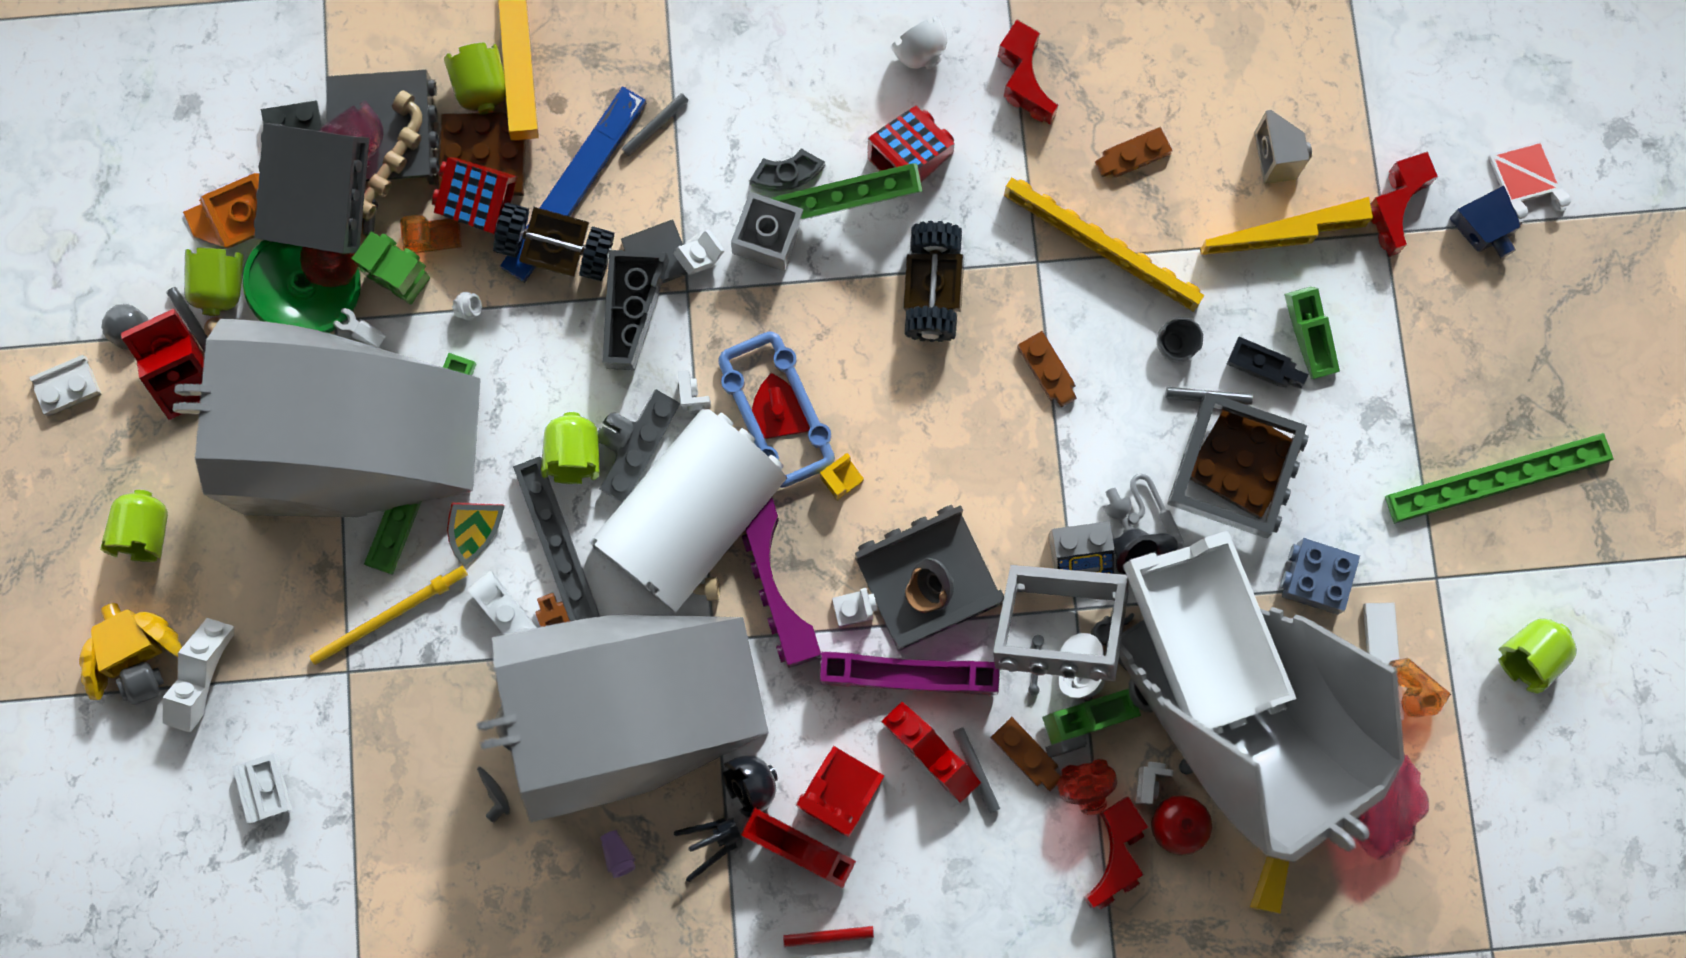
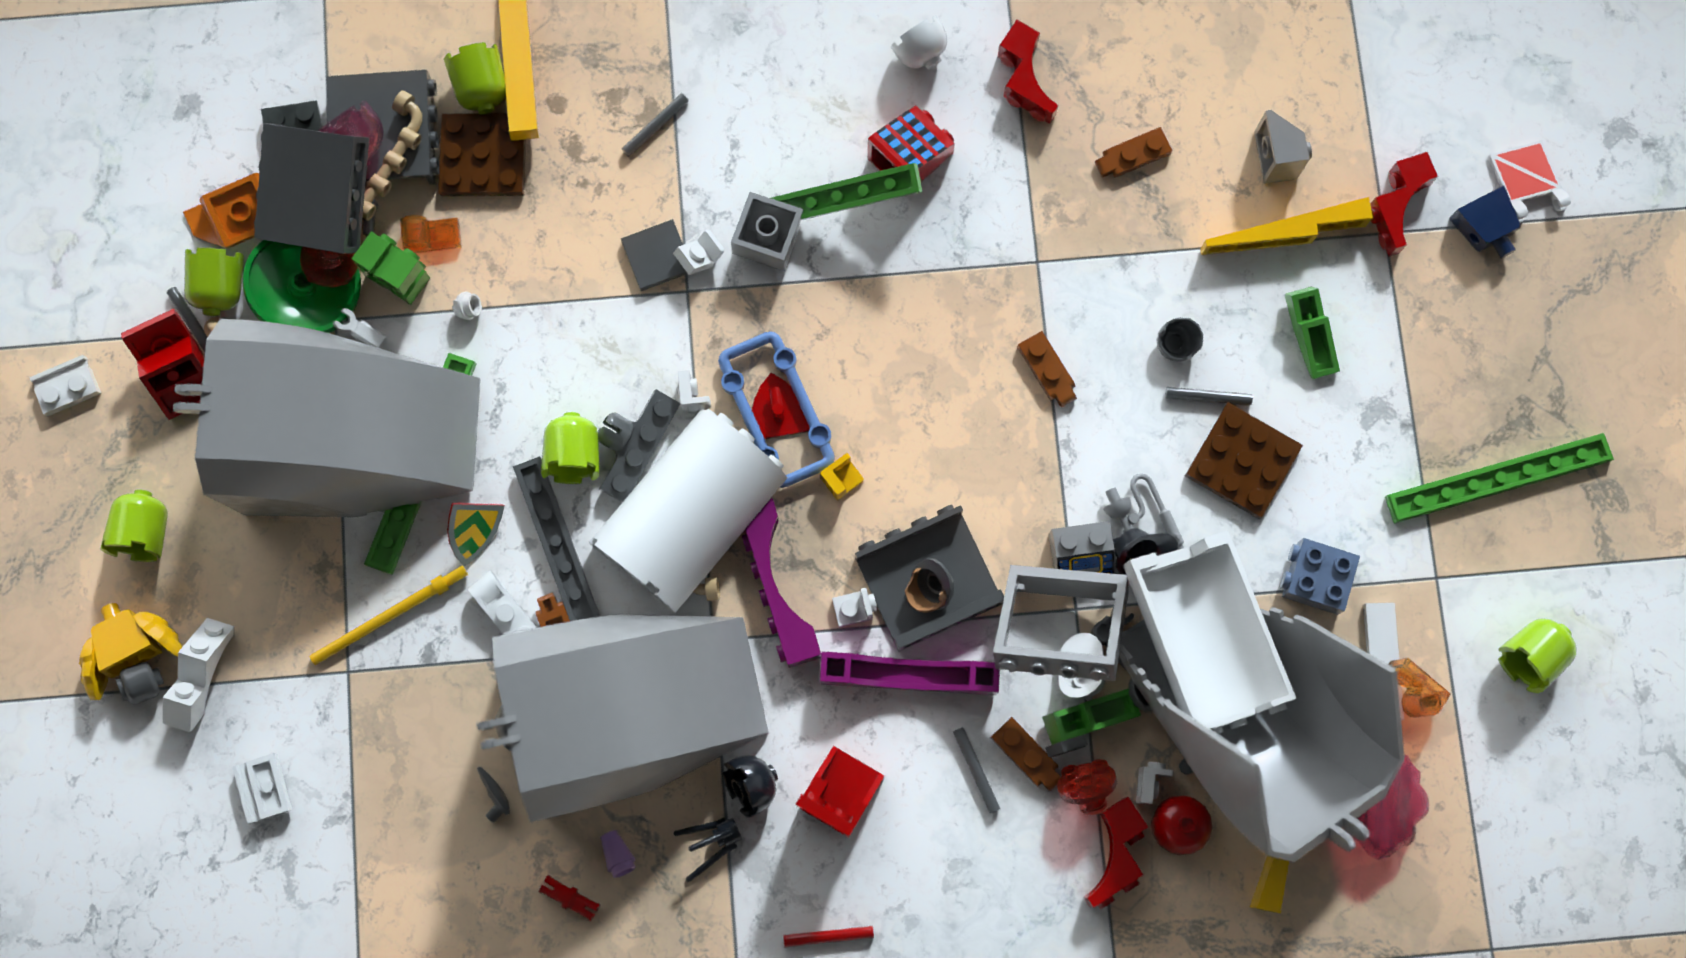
dark grey hair [101,304,149,350] -> none
slope [432,157,518,234] -> none
plate [493,202,615,281] -> none
blue tile [500,86,647,283] -> none
dark grey wedge [602,250,669,370] -> none
red arch [741,808,856,888] -> none
dark grey tile [749,148,825,191] -> none
red arch [881,701,982,803] -> none
plate [903,221,964,342] -> none
yellow plate [1003,177,1205,312] -> none
dark grey hinge [1028,635,1044,696] -> none
dark grey window [1167,392,1309,539] -> none
black hinge [1226,337,1309,389] -> none
none -> red pin [539,875,601,922]

